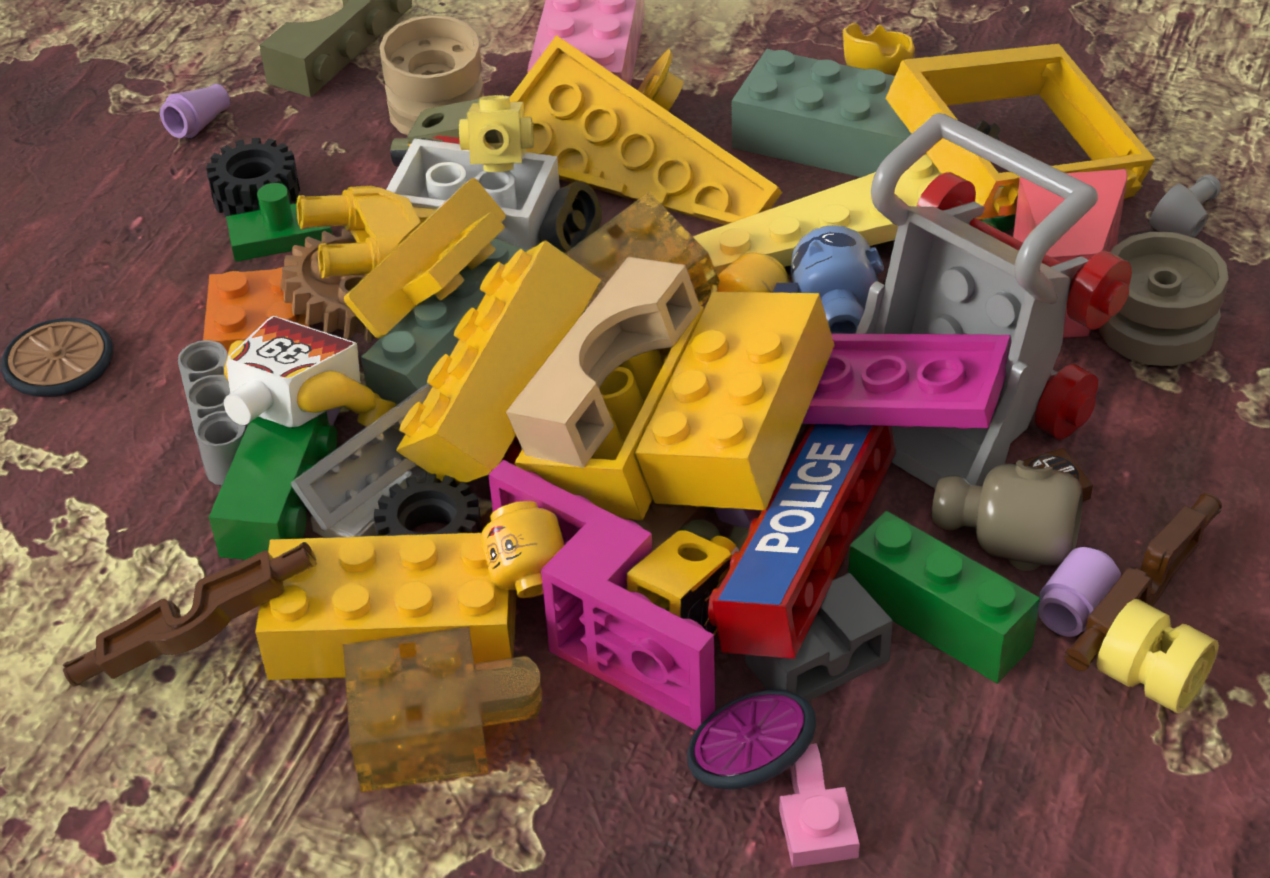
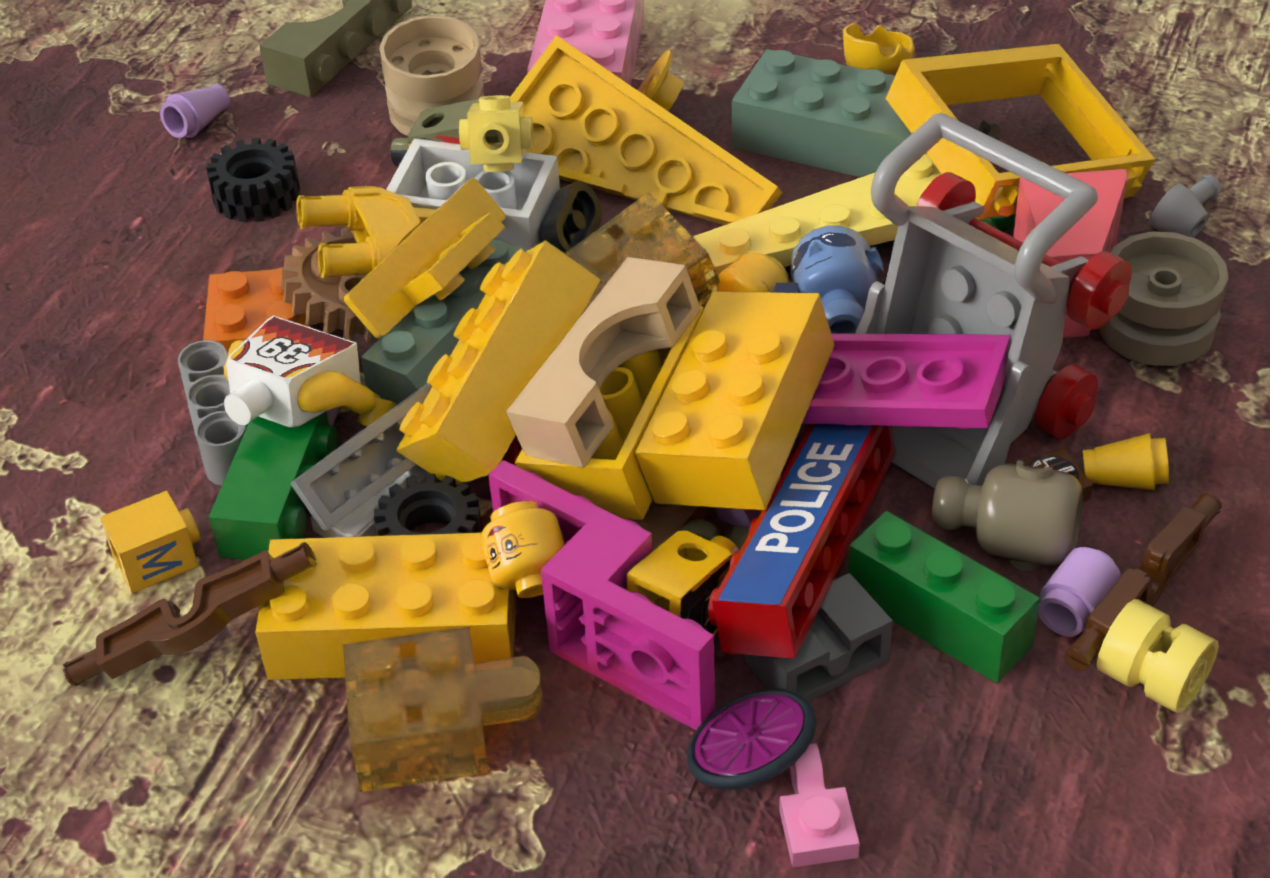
medium nougat wheel [1,318,113,397] -> none
green tile [226,183,333,262] -> none
none -> yellow brick [100,491,201,594]
none -> yellow cone [1083,433,1169,491]

